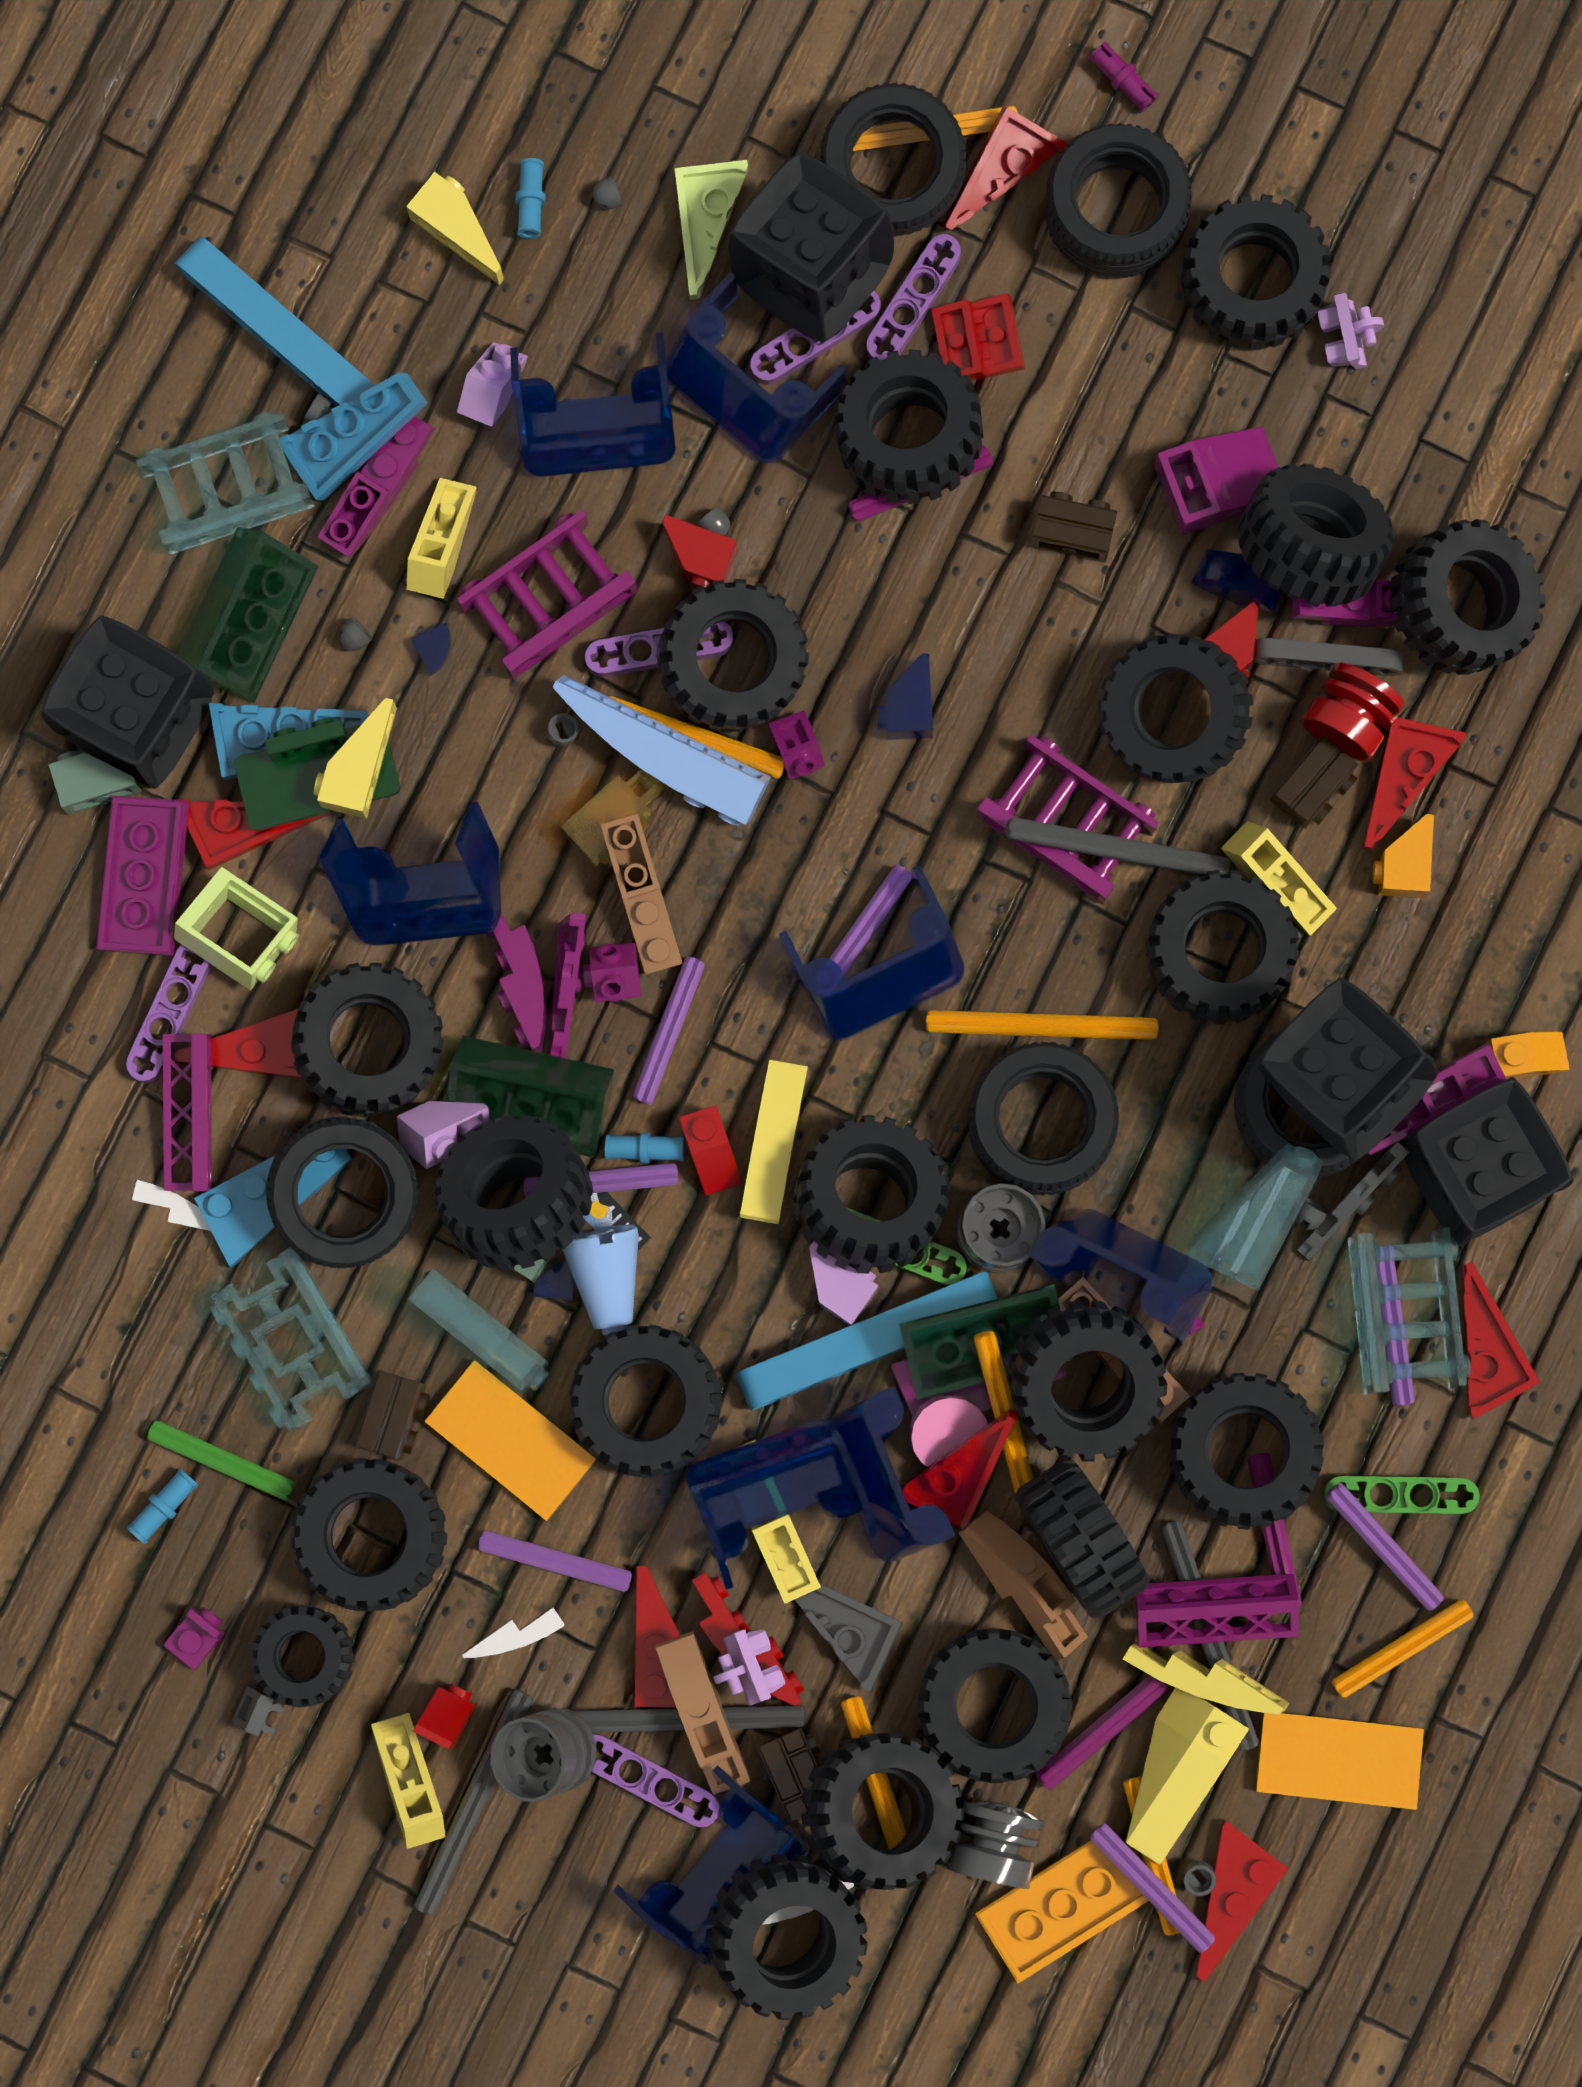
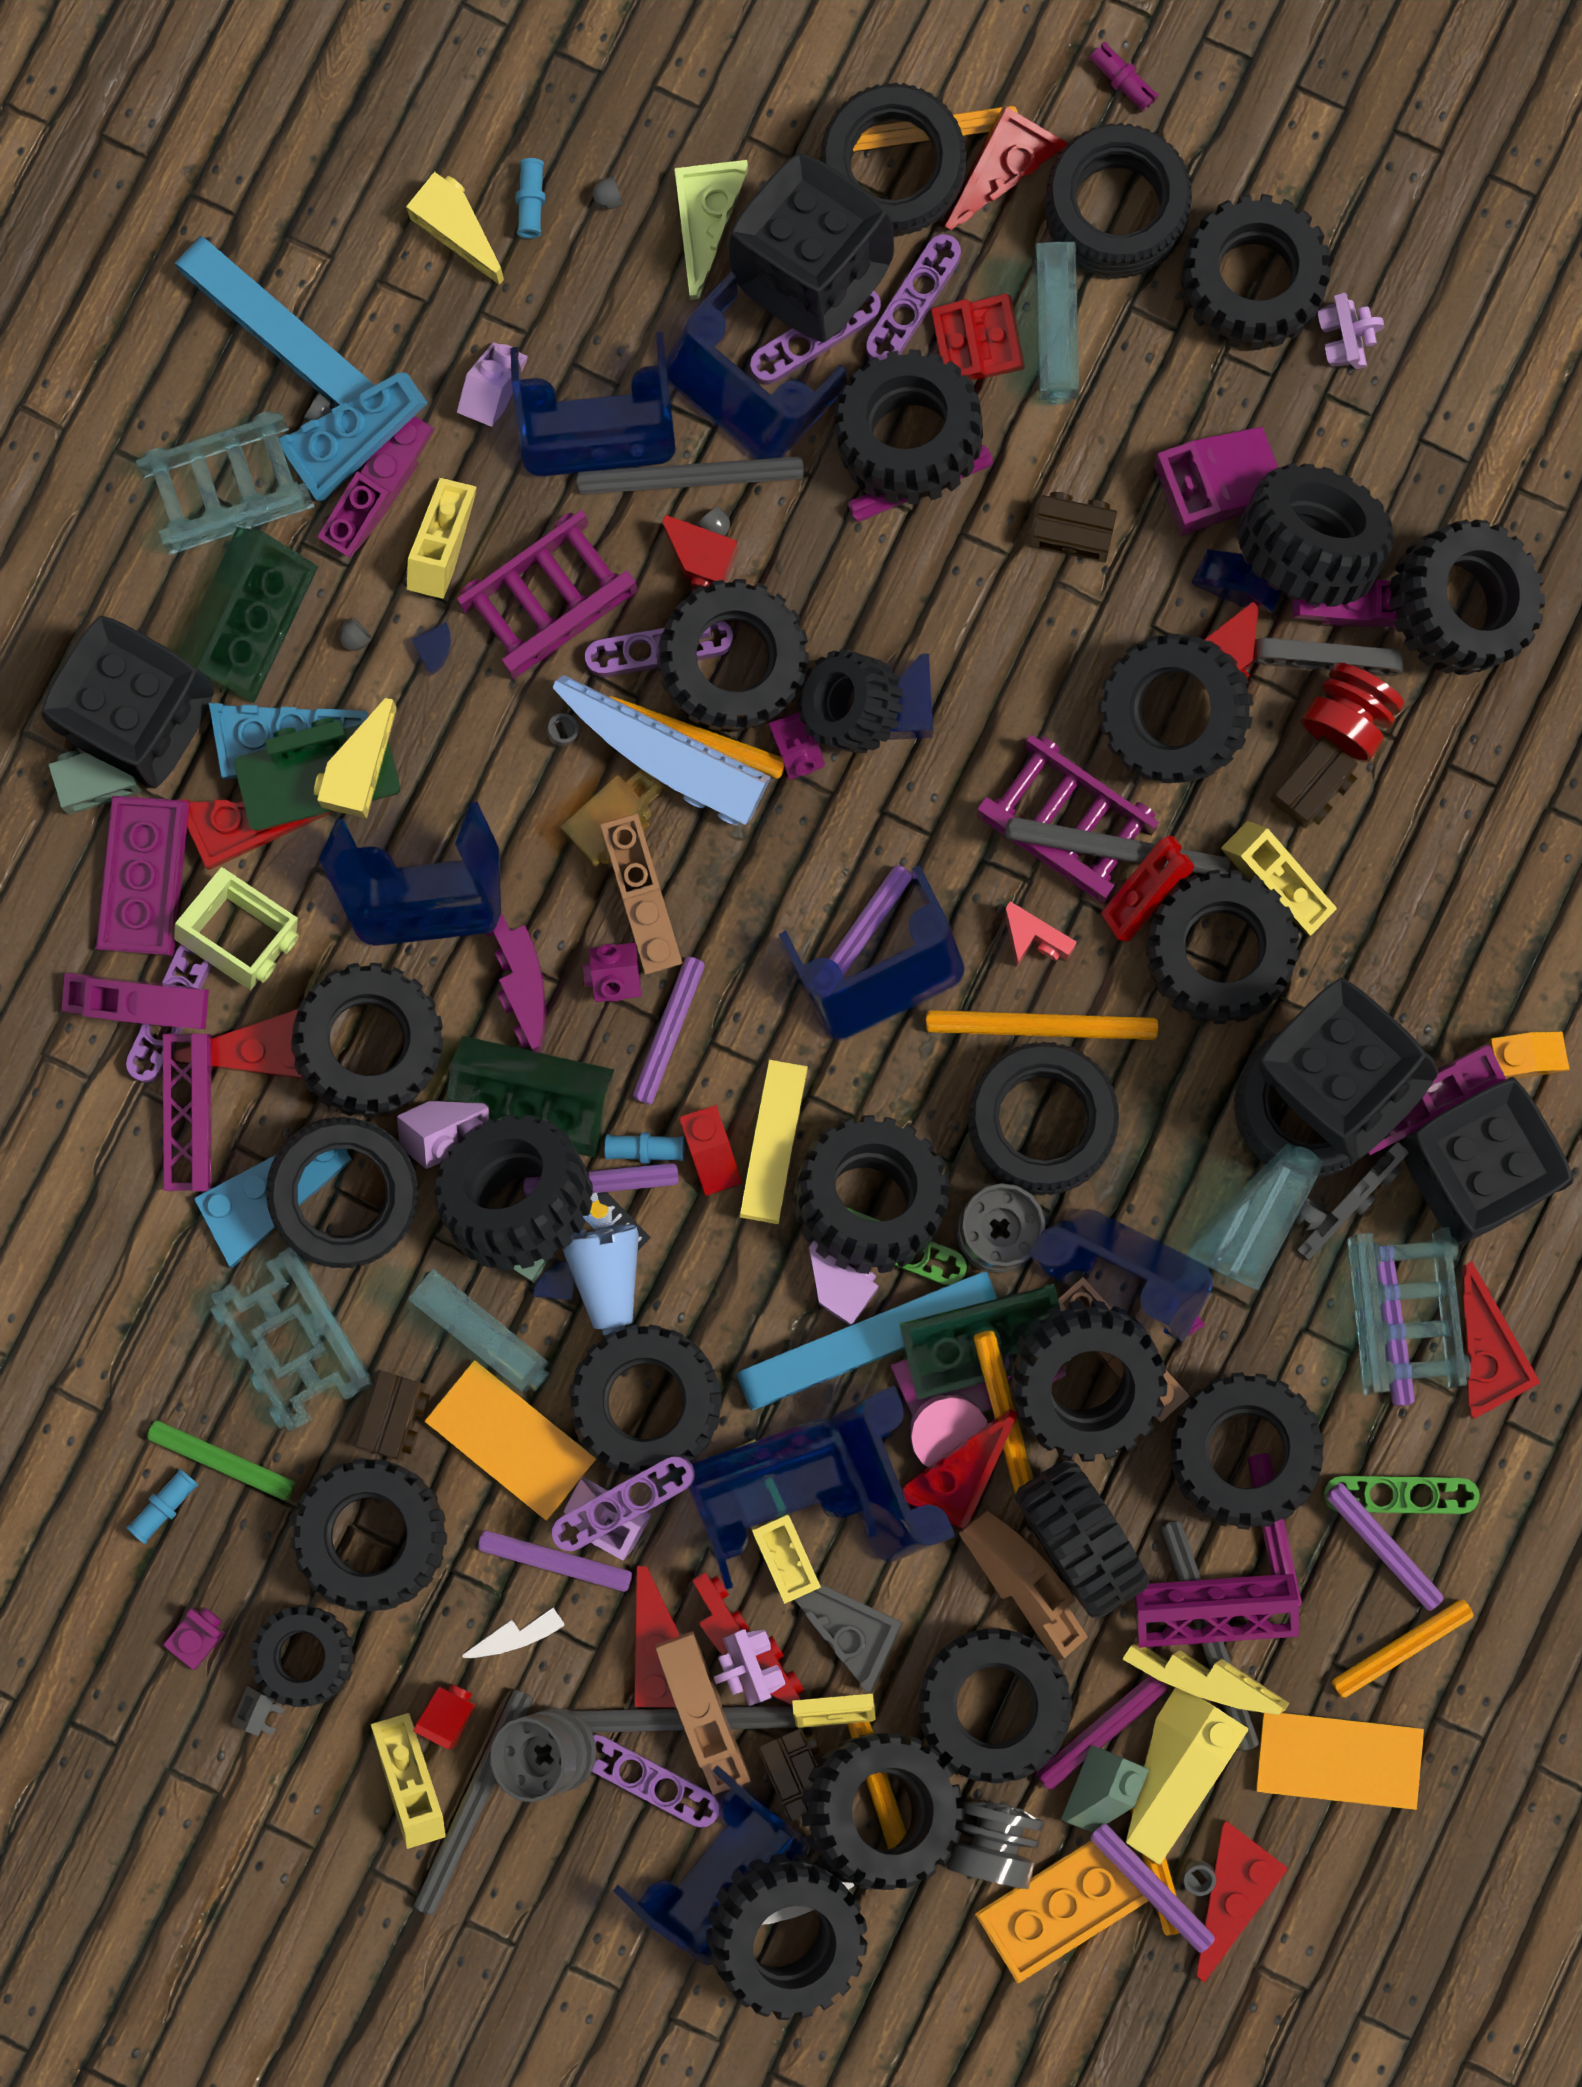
white sticker [132,1180,211,1231] -> none
magenta wing [549,913,586,1060] -> none
red wing [1363,716,1466,851] -> none
light orange slope [1372,814,1434,898] -> none
none -> magenta slope [61,972,209,1029]
none -> medium lavender beam [552,1456,695,1551]
none -> lavender slope [564,1477,651,1560]
none -> dark grey axle [576,456,804,494]
none -> light yellow tile [792,1694,876,1728]
none -> black tyre [798,649,904,753]
none -> coral slope [1005,901,1077,966]
none -> clear light blue slope [1033,242,1079,405]
none -> sand green slope [1061,1745,1149,1833]
none -> red plate [1101,836,1194,942]

